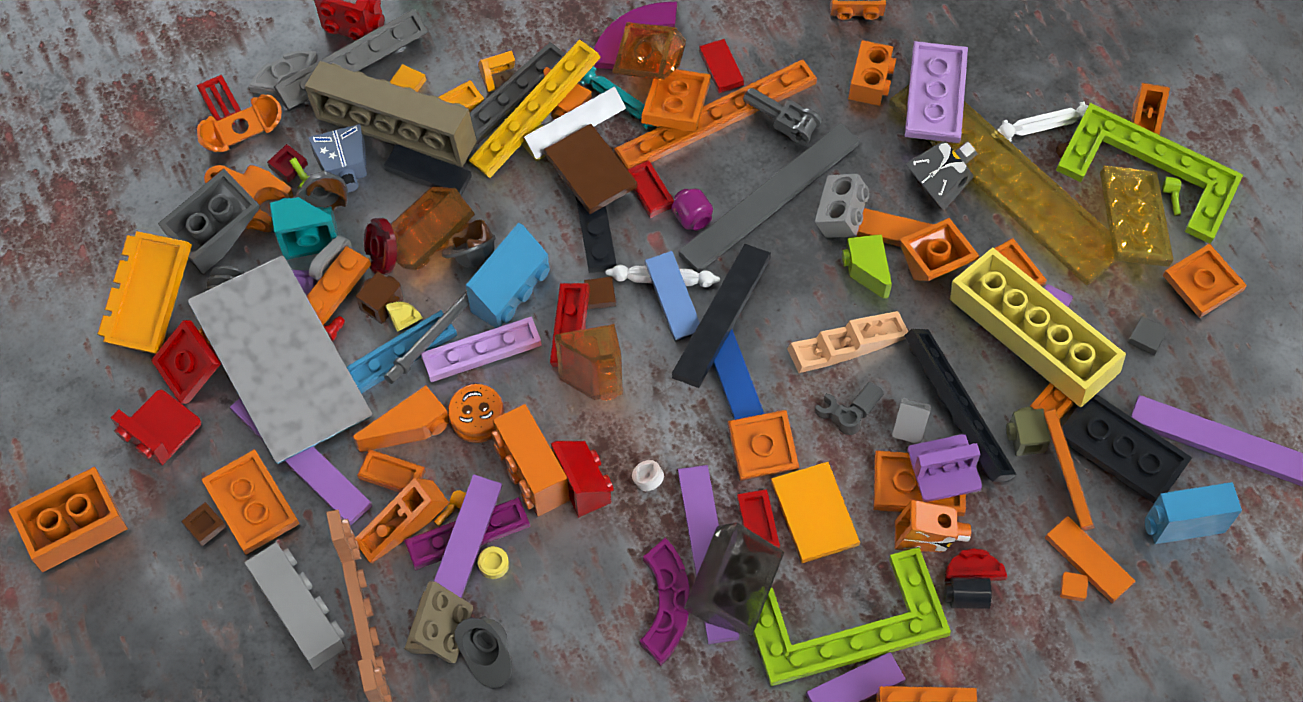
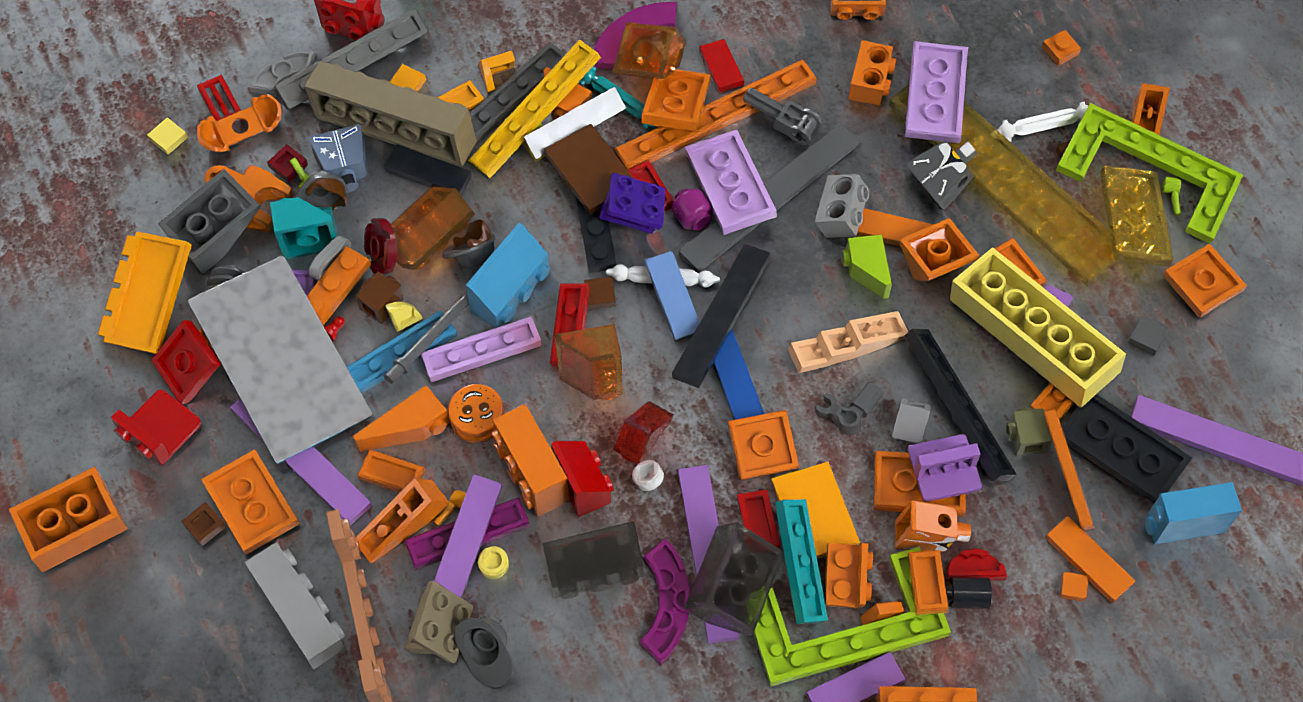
none -> light yellow tile [147,118,188,155]
none -> clear smoke slope [542,521,644,599]
none -> dark purple bracket [599,173,665,234]
none -> clear red arch [613,401,674,464]
none -> lavender plate [685,129,777,235]
none -> teal plate [775,499,828,625]
none -> orange bracket [824,543,873,609]
none -> orange tile [860,601,905,625]
none -> orange tile [908,550,949,615]
none -> orange plate [1042,30,1081,66]

